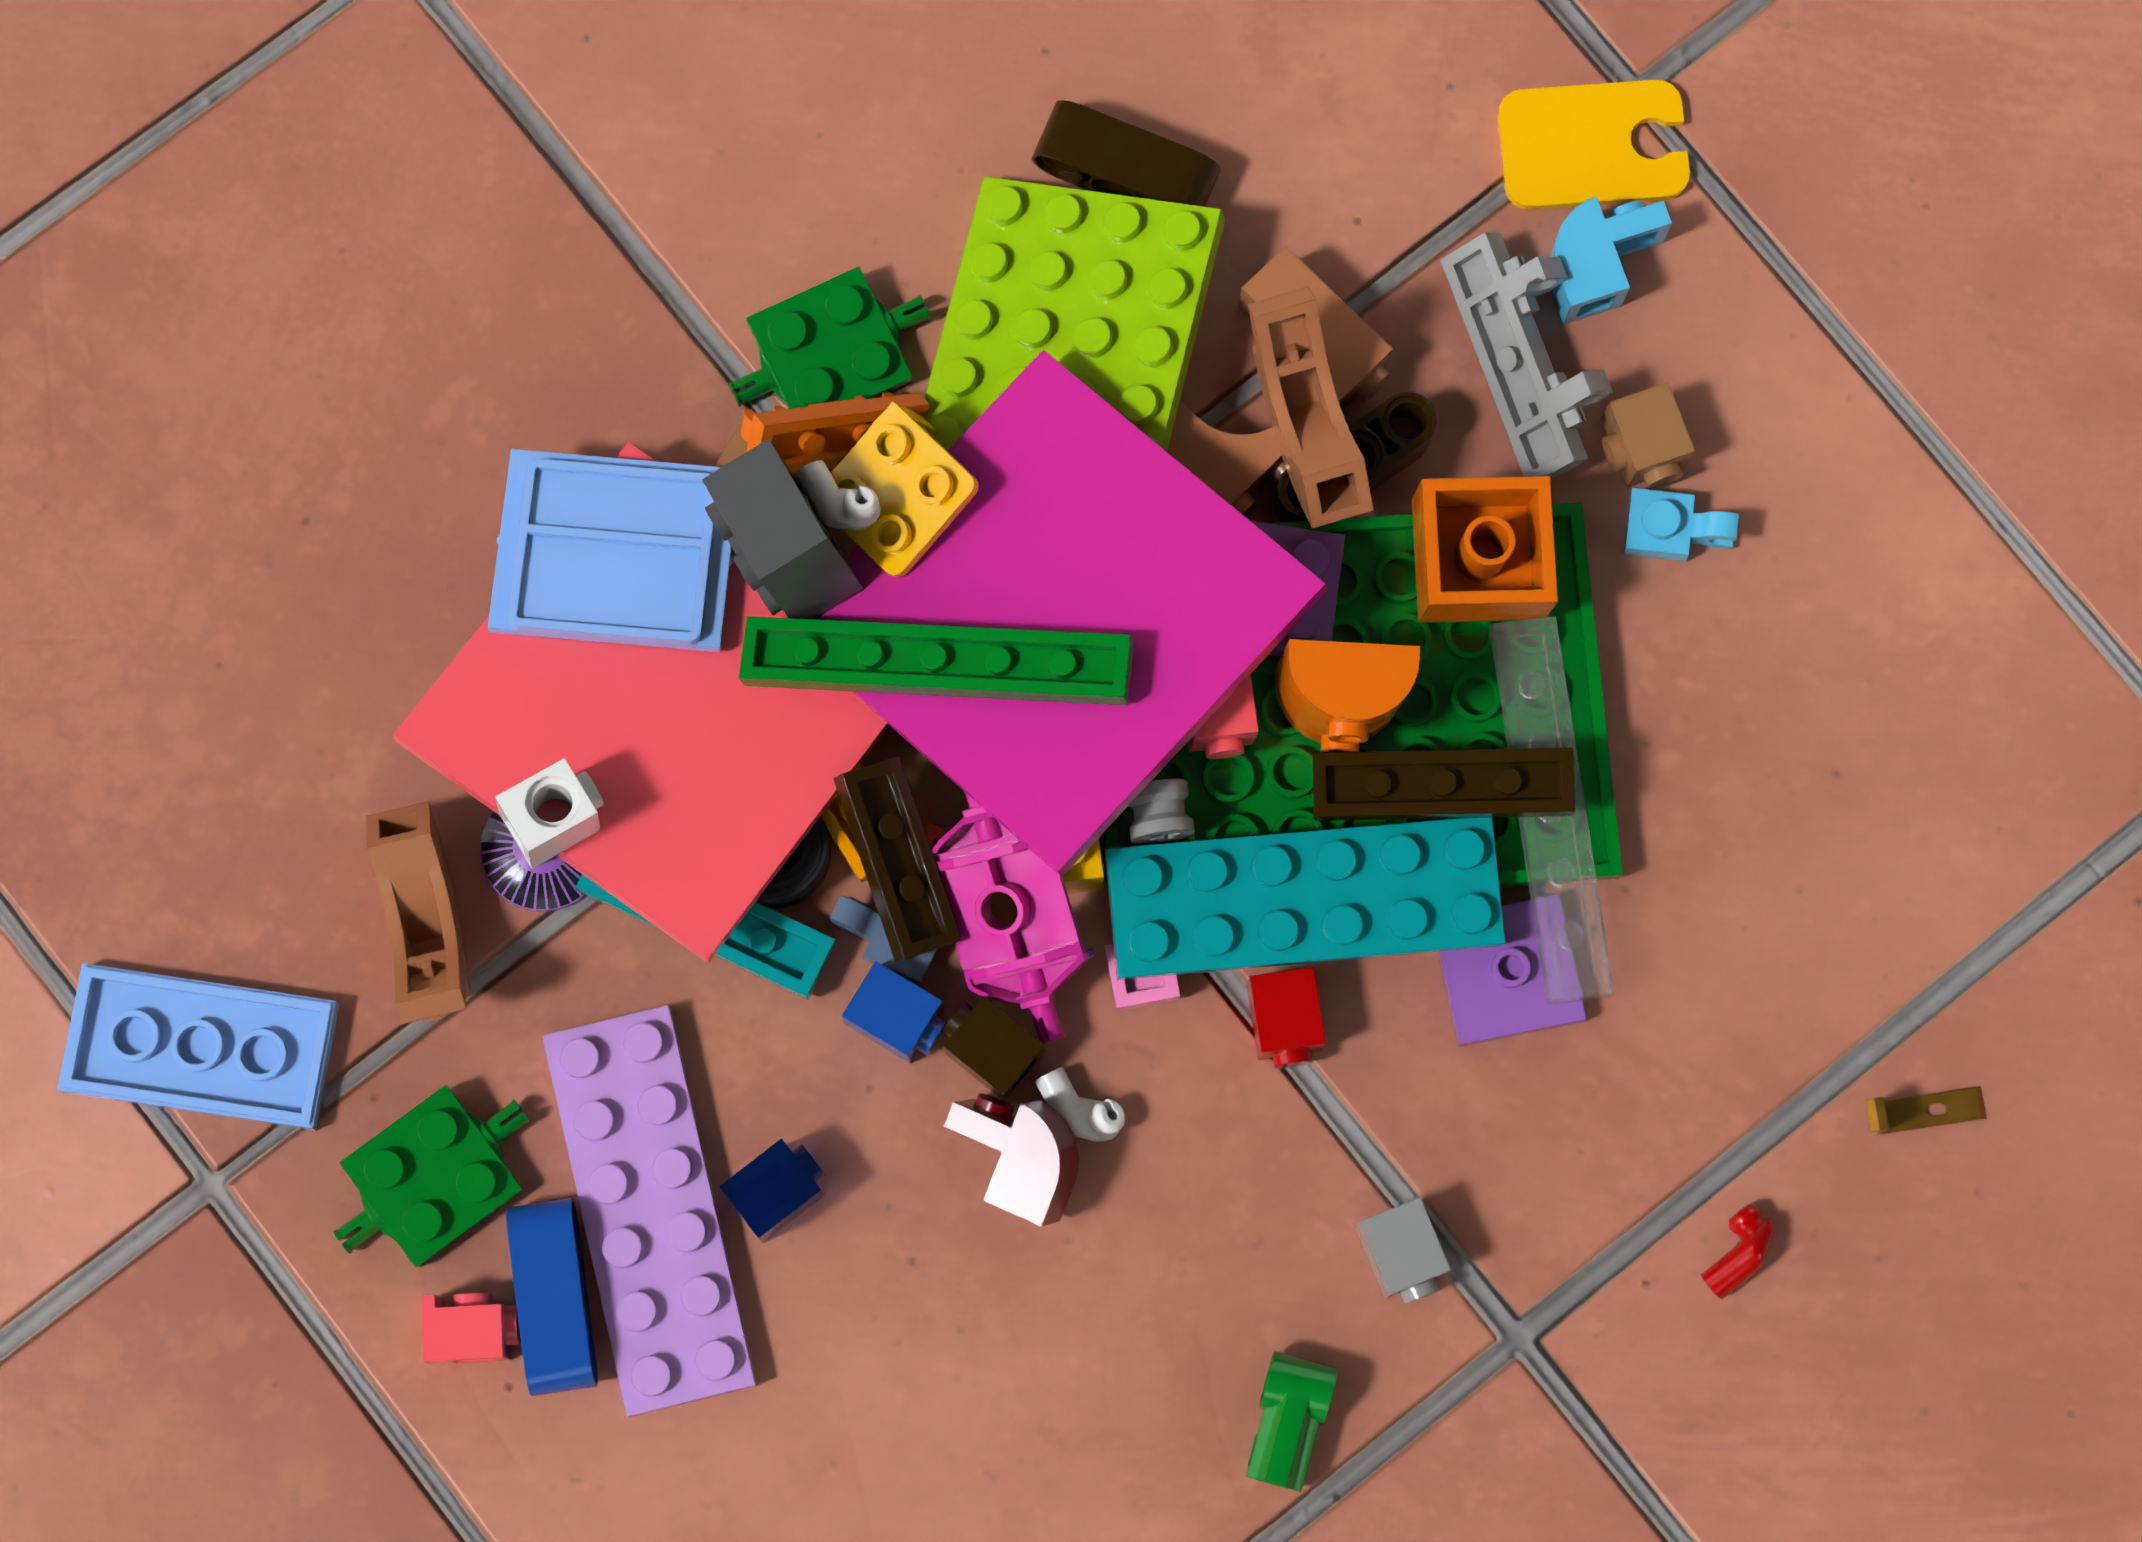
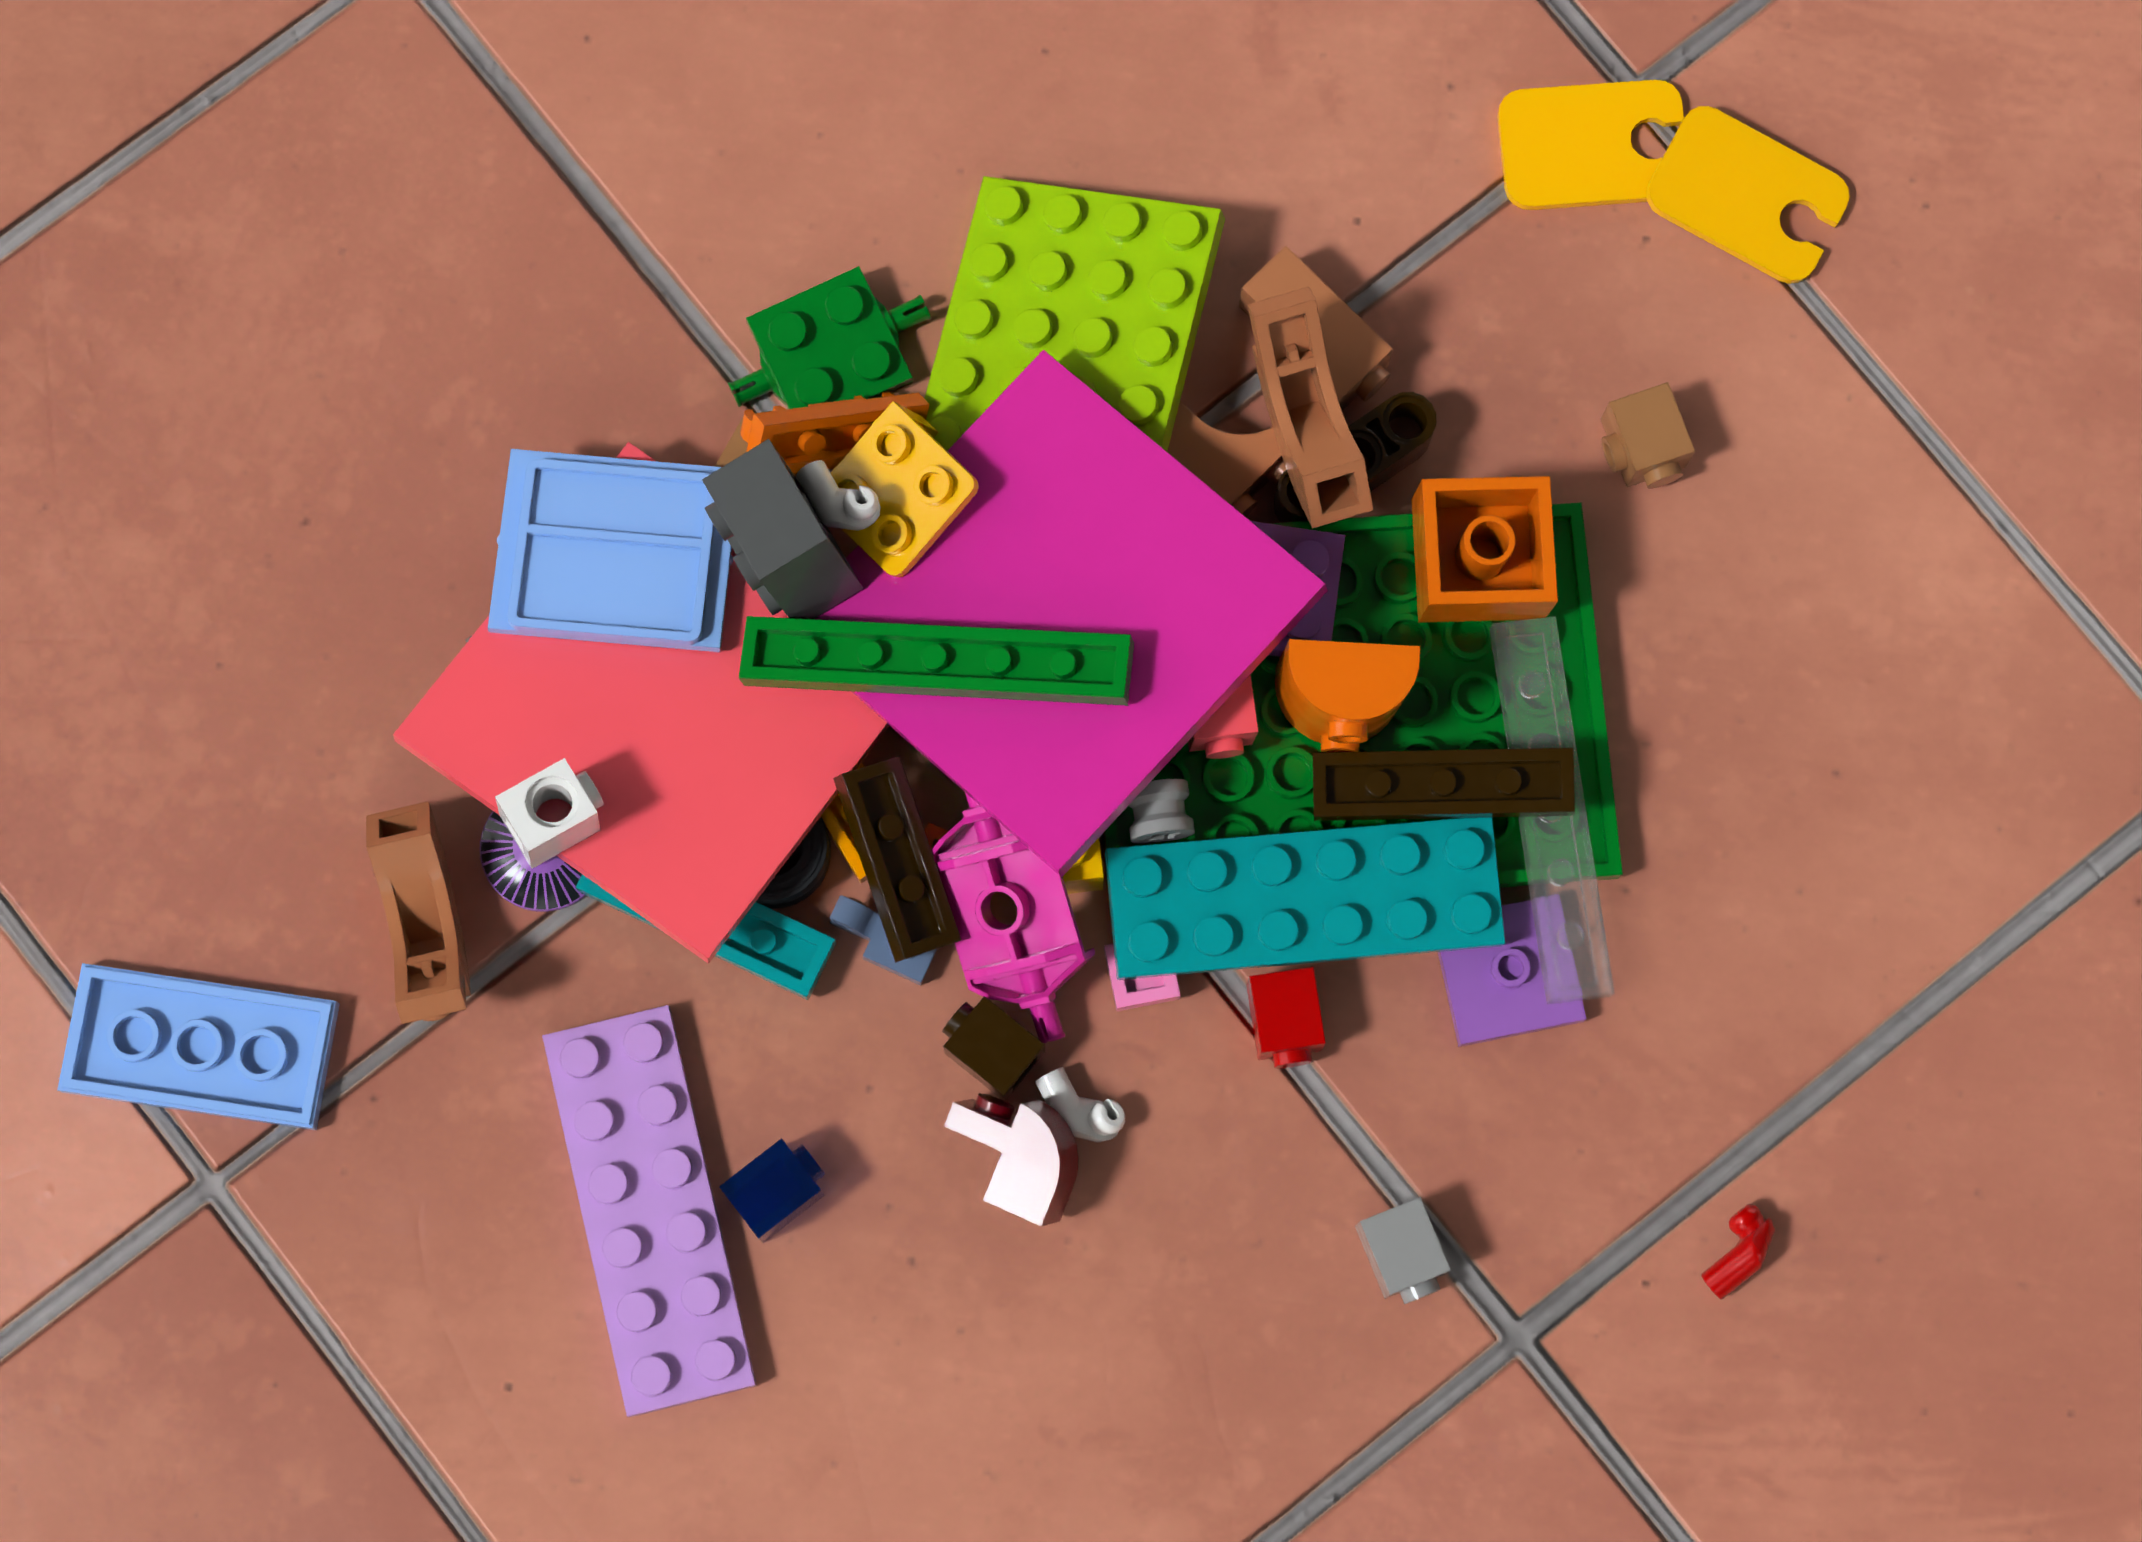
green plate [333,1085,531,1268] -> none
coral brick [421,1293,521,1365] -> none
blue beam [506,1198,598,1397] -> none
blue brick [842,961,947,1063] -> none
dark brown beam [1031,100,1221,207] -> none
green piece [1246,1350,1338,1492] -> none
light grey hinge [1440,232,1613,481] -> none
medium azure brick [1549,196,1672,325] -> none
medium azure plate [1624,488,1739,562] -> none
pearl gold piece [1865,1087,1987,1135] -> none
none -> yellow piece [1646,106,1850,284]

